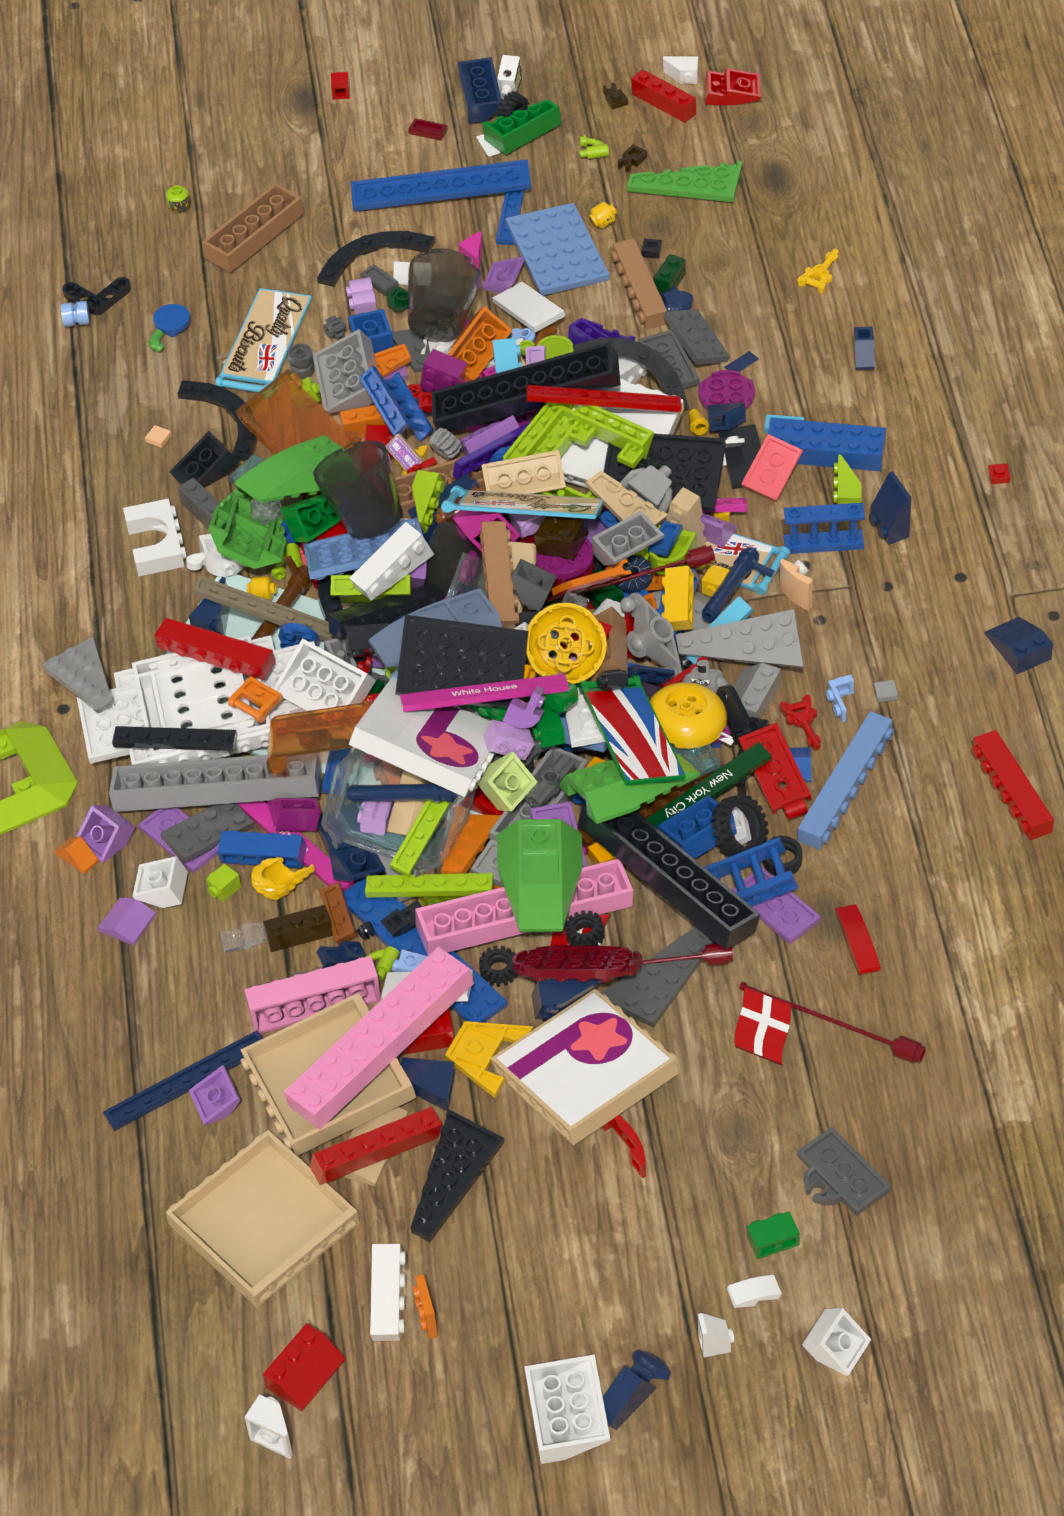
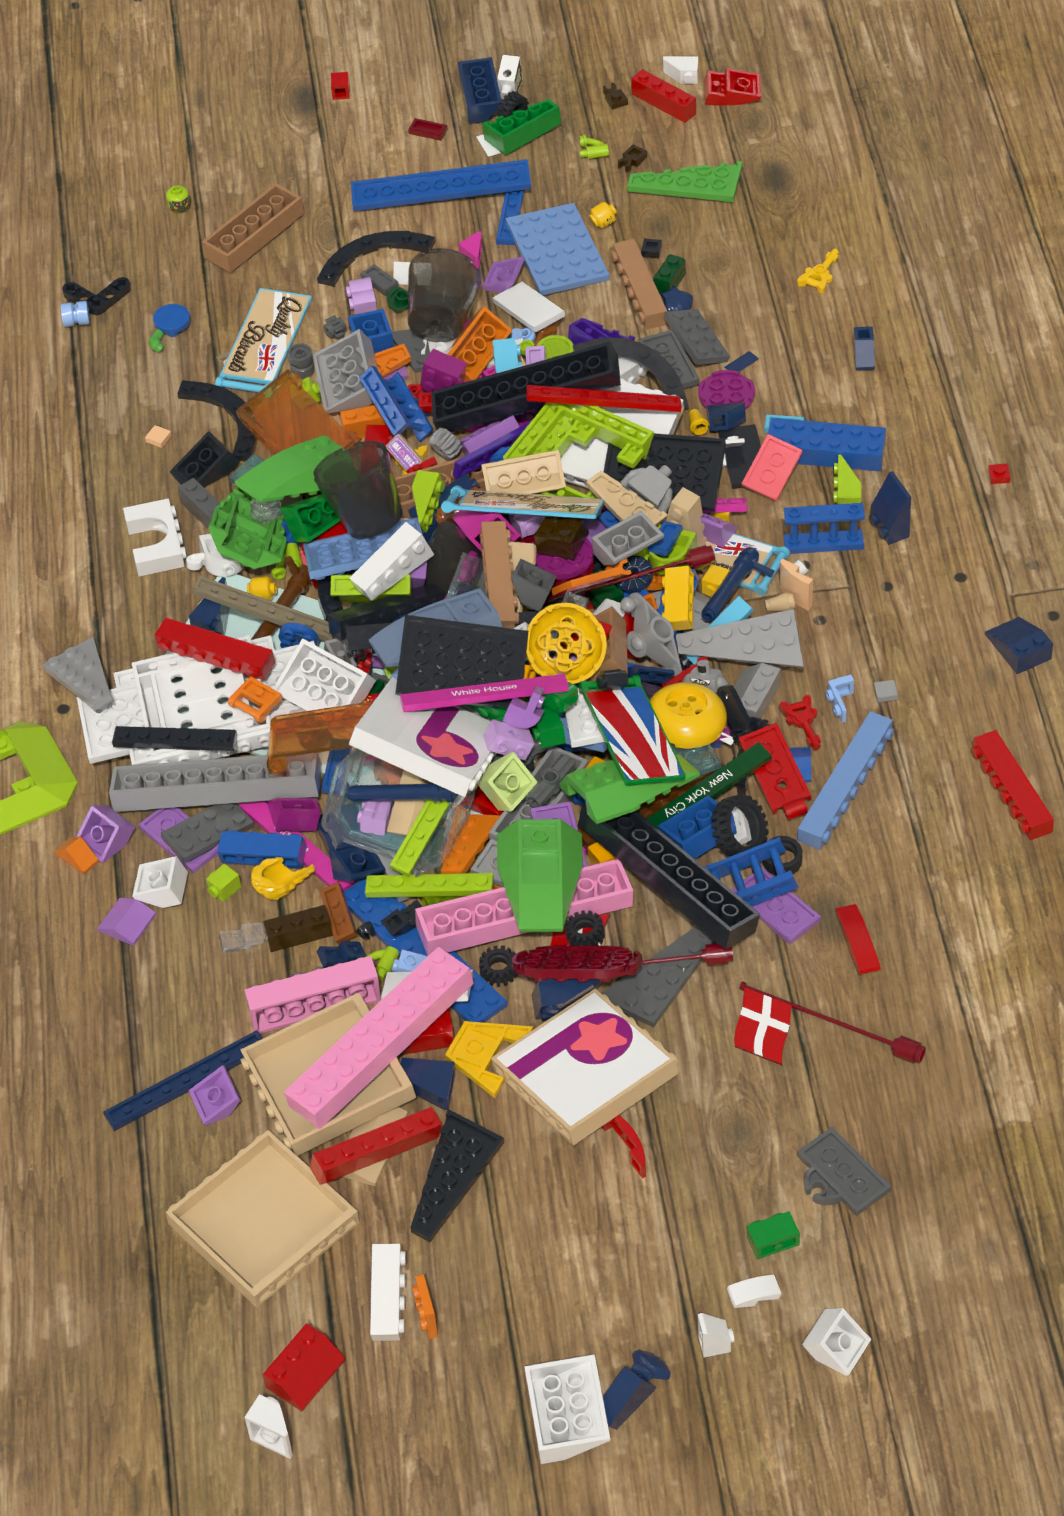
none -> tan cone [765,592,795,612]

